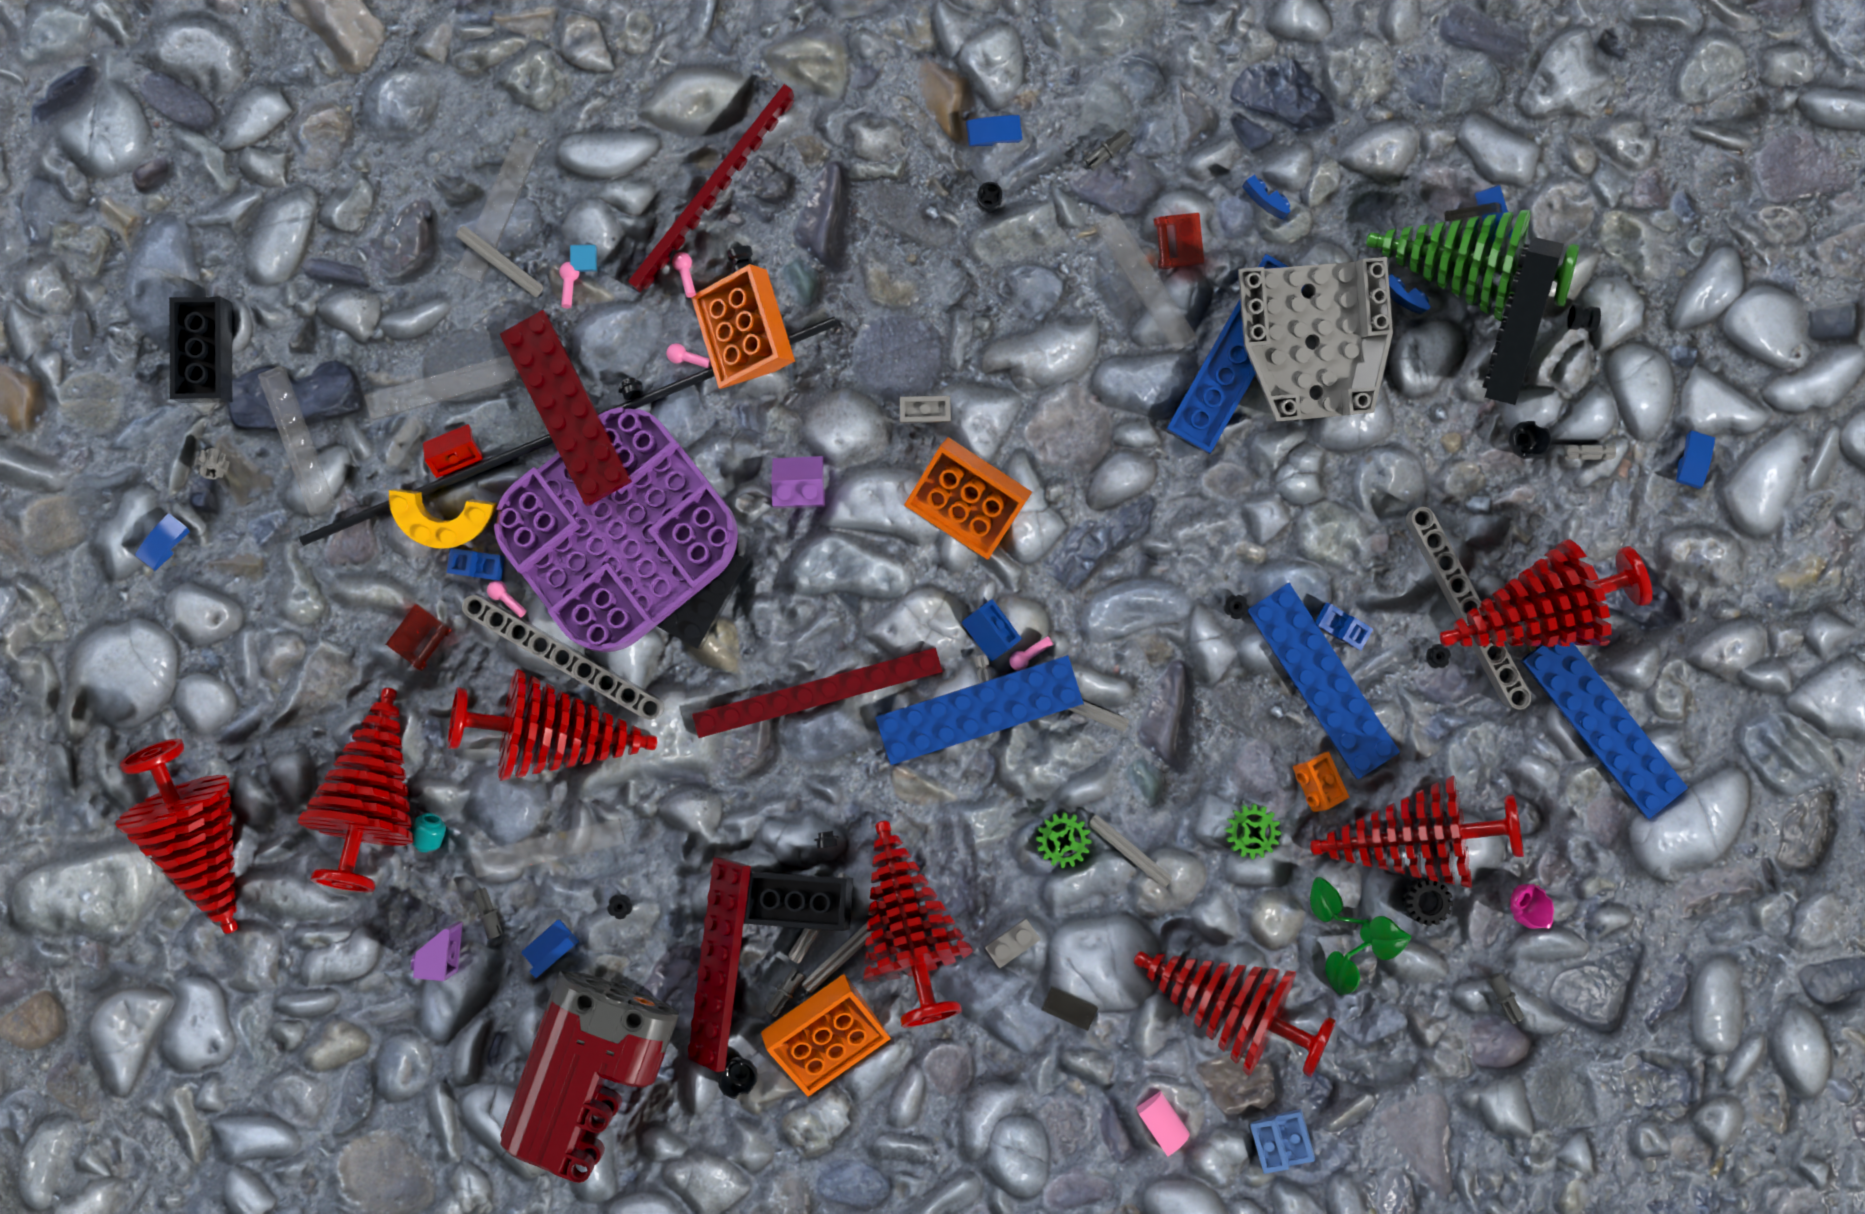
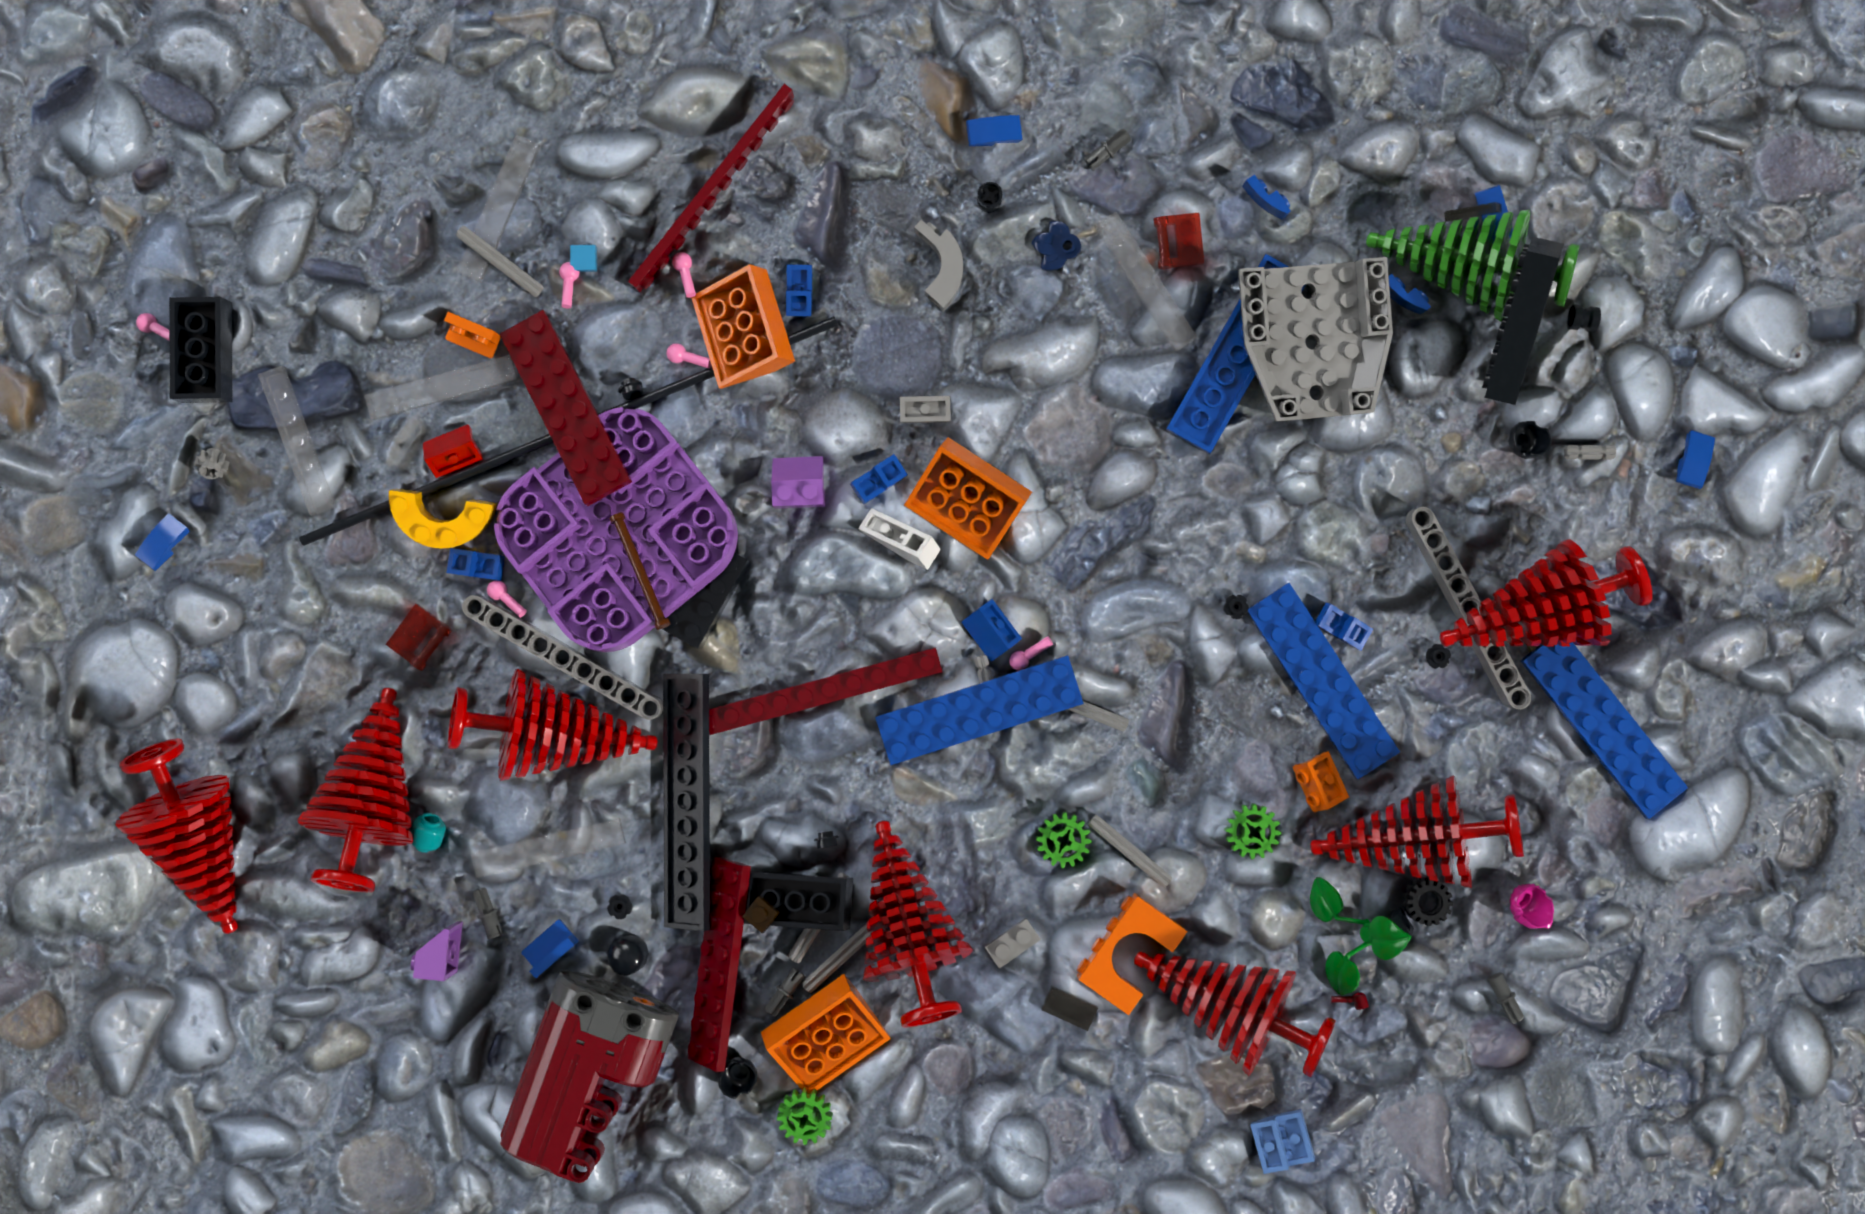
black wheel [727,245,756,273] -> none
bright pink brick [1136,1091,1190,1157] -> none
none -> bright pink bar [136,313,169,341]
none -> orange bracket [444,312,501,359]
none -> black hair [607,934,649,976]
none -> reddish brown bar [609,512,671,630]
none -> black plate [663,674,710,931]
none -> dark brown plate [742,896,780,933]
none -> bright green gear [777,1087,833,1145]
none -> blue slope [786,264,813,316]
none -> blue slope [850,454,908,505]
none -> white slope [858,508,941,570]
none -> light grey arch [914,220,963,312]
none -> dark blue plate [1032,221,1081,271]
none -> orange arch [1076,893,1188,1015]
none -> dark red hand [1331,992,1369,1010]
none -> black plate [1390,907,1414,936]

